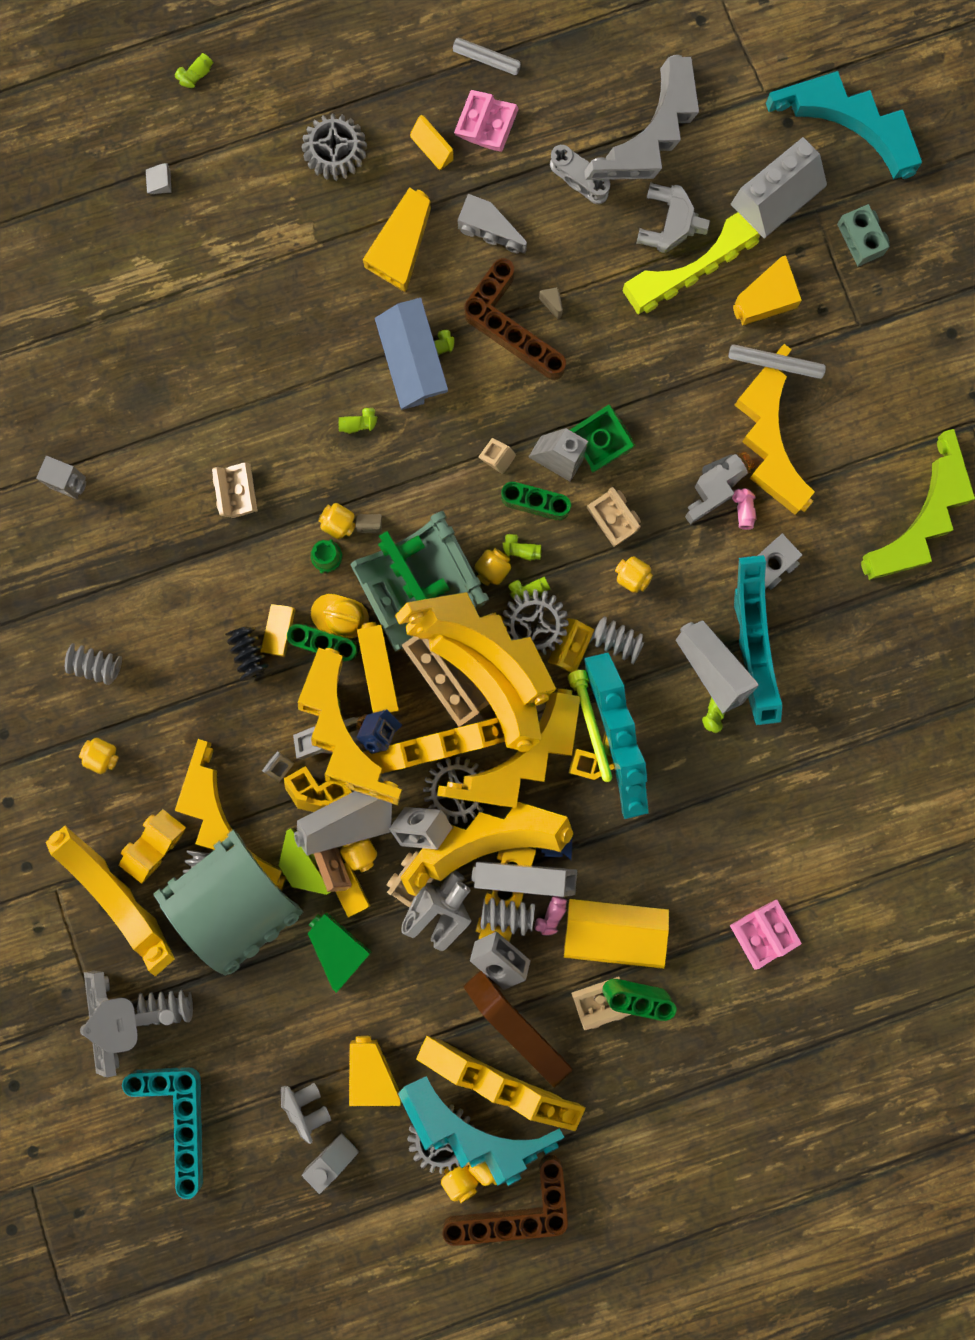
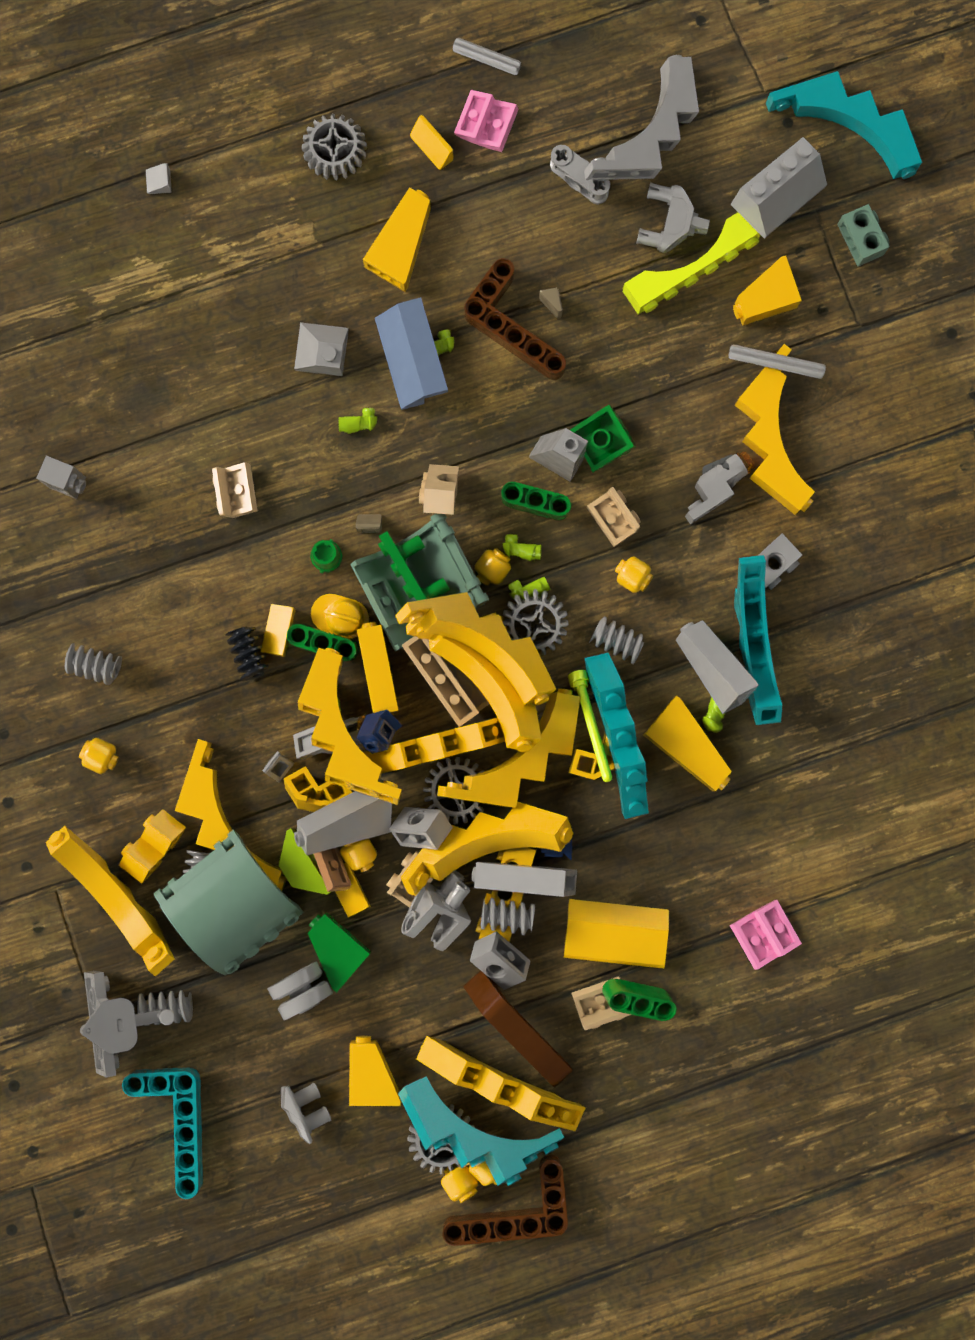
lime arm [175,53,214,88] -> none
light grey slope [302,1133,359,1194] -> none
yellow head [318,503,356,540] -> none
light grey slope [458,194,527,254] -> none
tan slope [478,438,516,474] -> none
bright pink arm [534,896,567,935] -> none
yellow slope [548,618,595,673] -> none
bright pink arm [732,488,757,530] -> none
lime arch [861,429,975,580] -> none
none -> light grey wheel [267,961,333,1020]
none -> light grey slope [294,322,349,376]
none -> tan arch [419,464,459,515]
none -> yellow slope [643,695,732,791]

